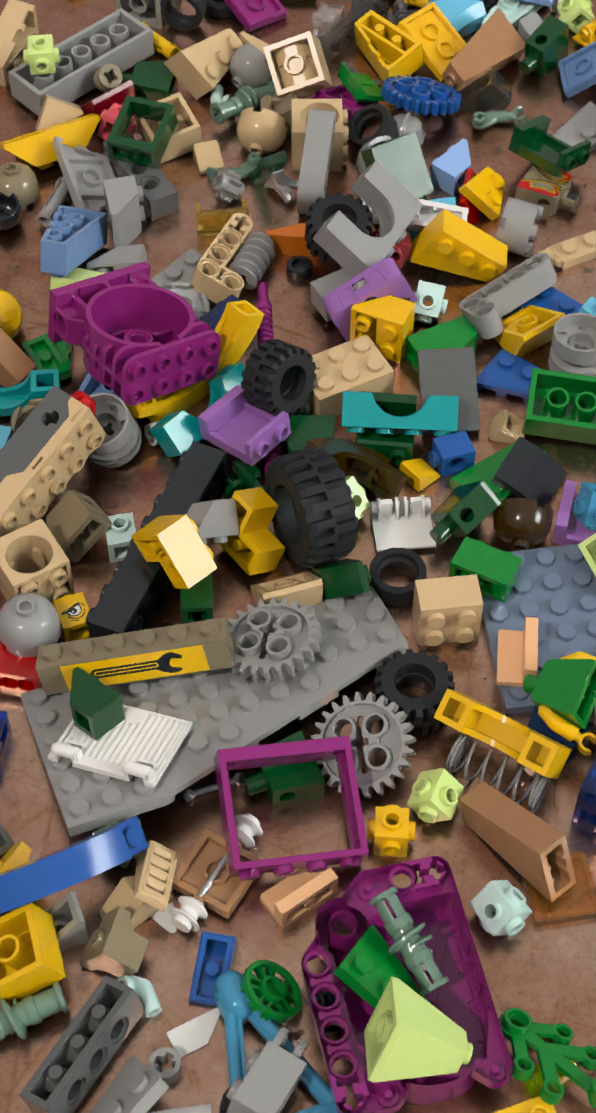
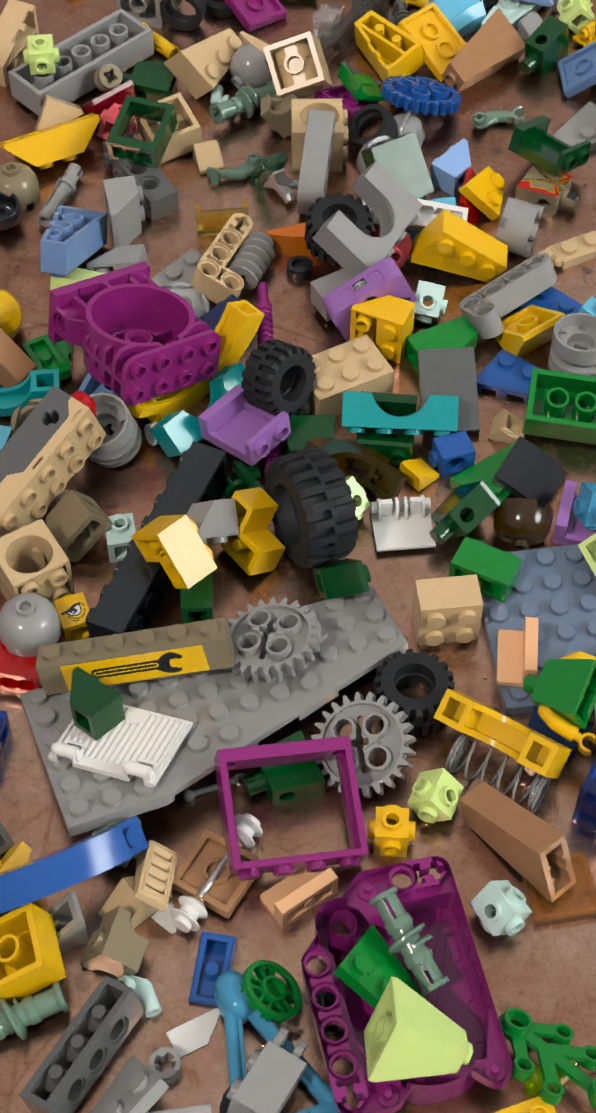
light grey wing [52,136,116,212] -> none
light grey gear [212,169,245,203] -> none
tan cylinder [237,107,288,155] -> none
tan slope [250,571,323,607] -> none
black tyre [369,548,427,607] -> none
clear smoke slope [457,68,513,113] -> none

